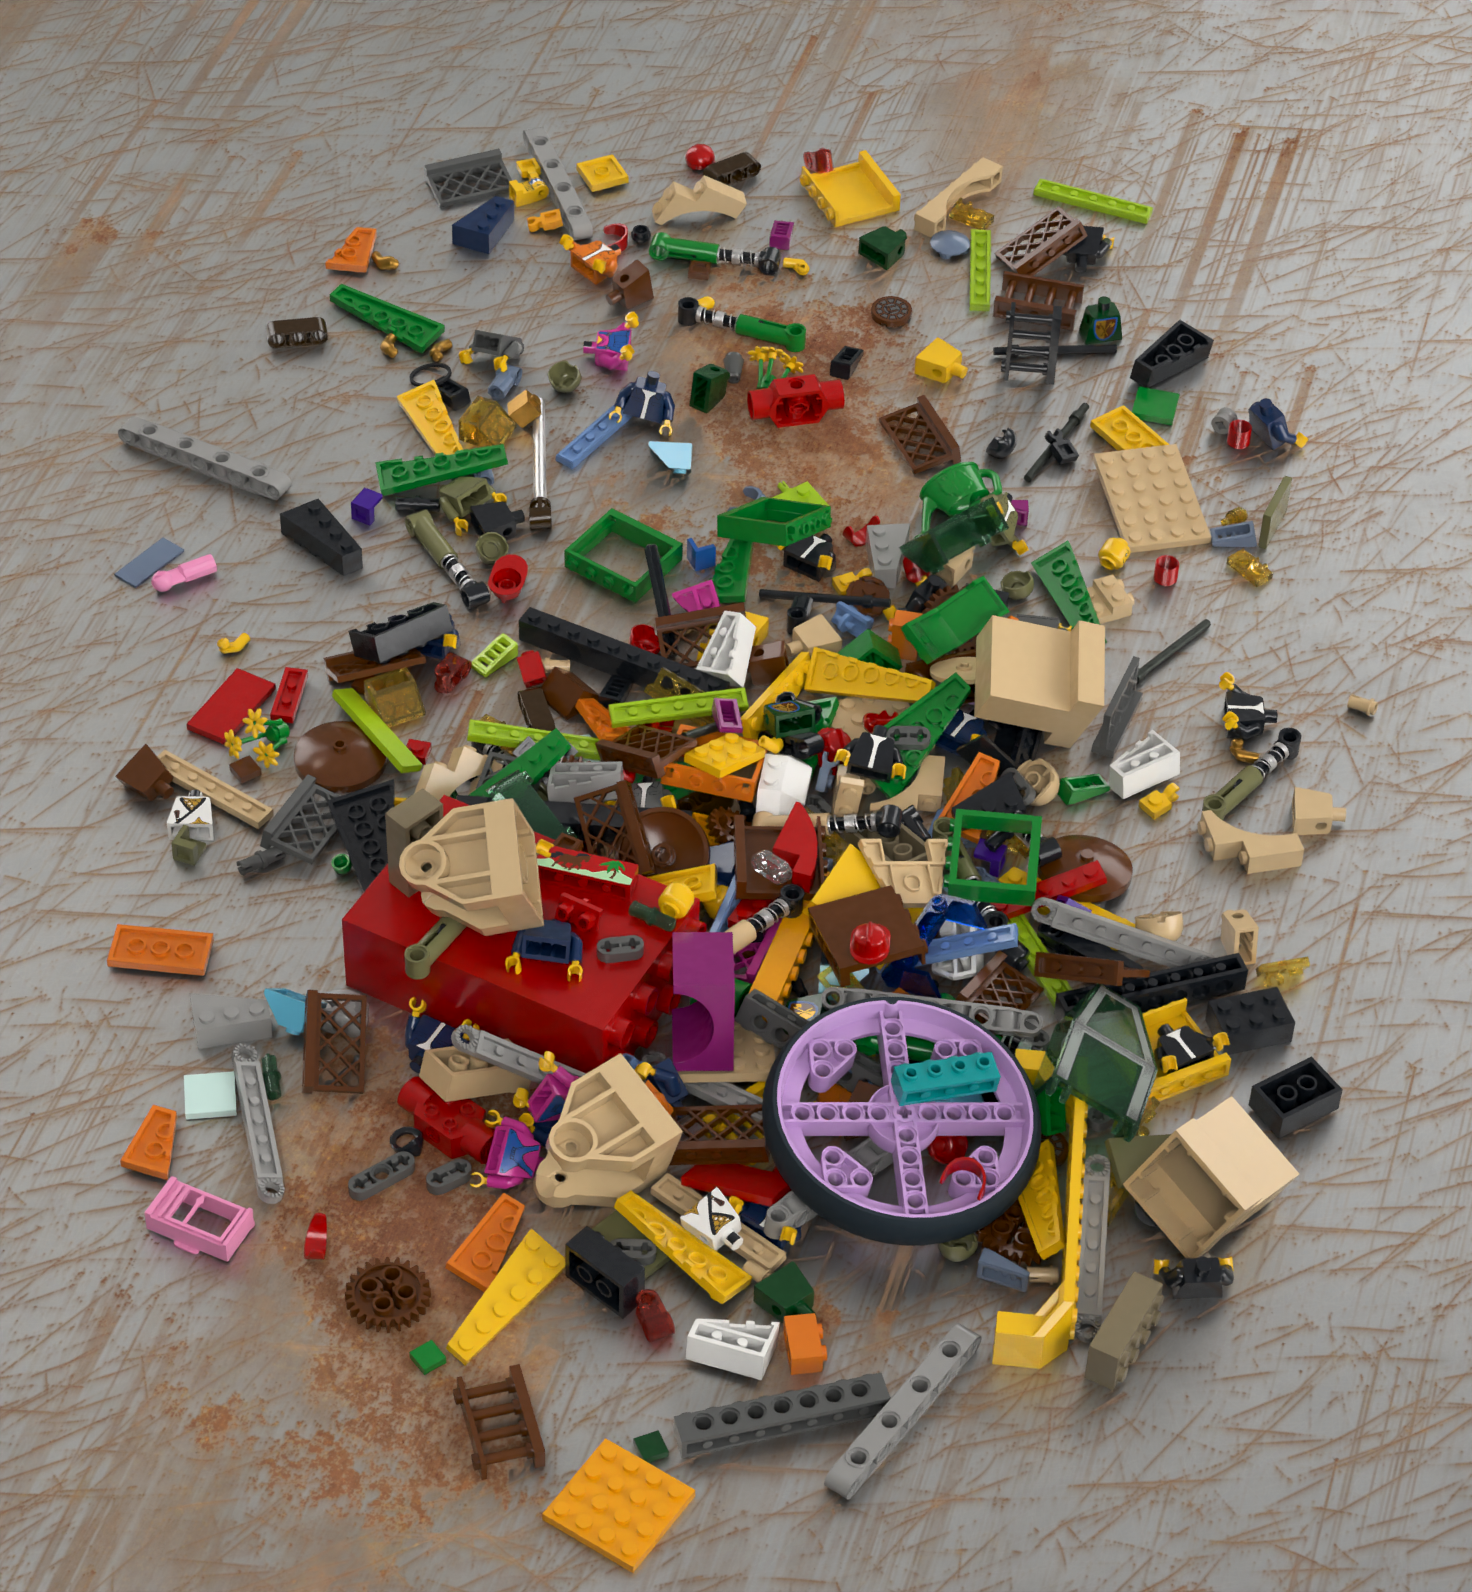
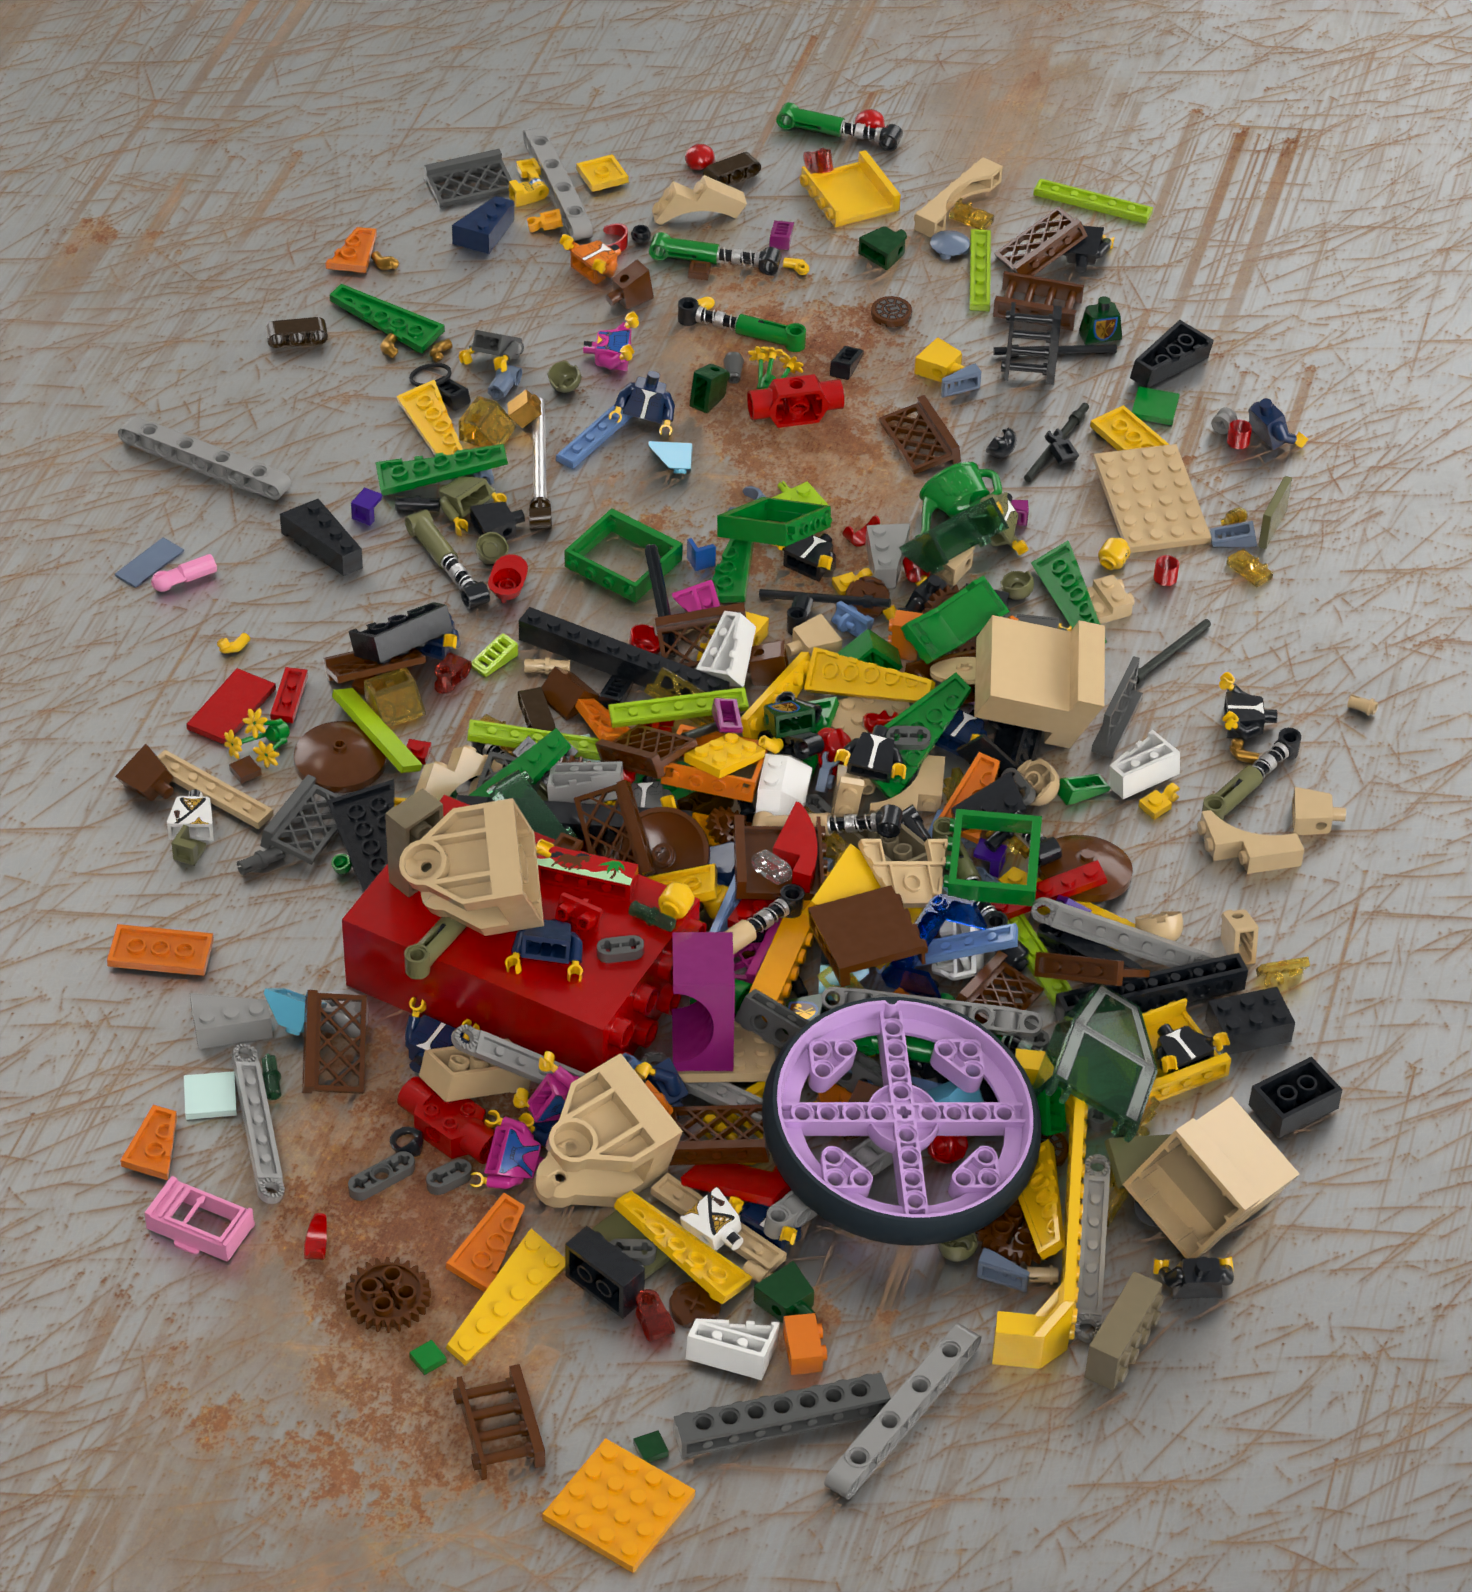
red brick [517,650,547,689] -> none
red piece [850,921,891,965] -> none
teal brick [891,1052,1001,1106] -> none
red helmet [939,1157,986,1201] -> none
none -> reddish brown tile [669,1281,721,1328]
none -> piece [776,102,903,151]
none -> red hair [855,109,885,129]
none -> sand blue slope [941,363,982,398]

